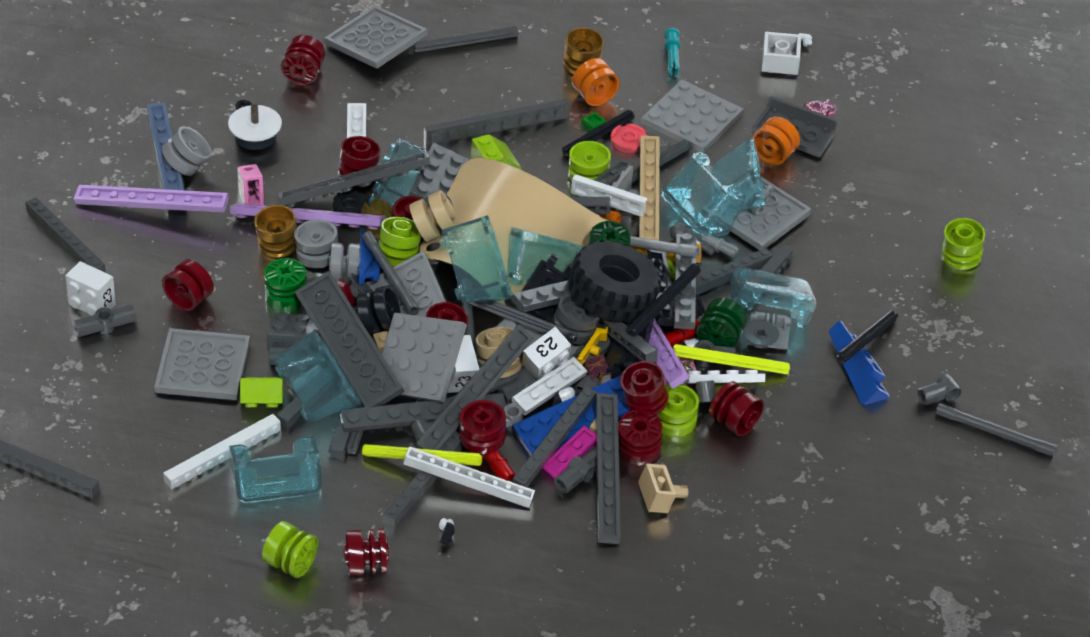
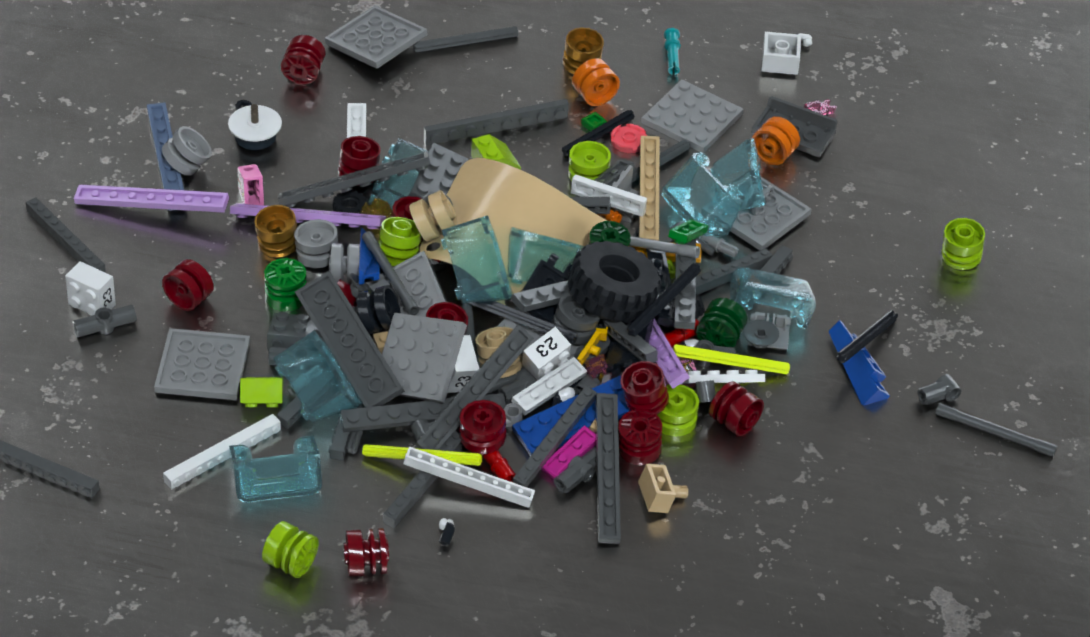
none -> green plate [668,219,709,244]

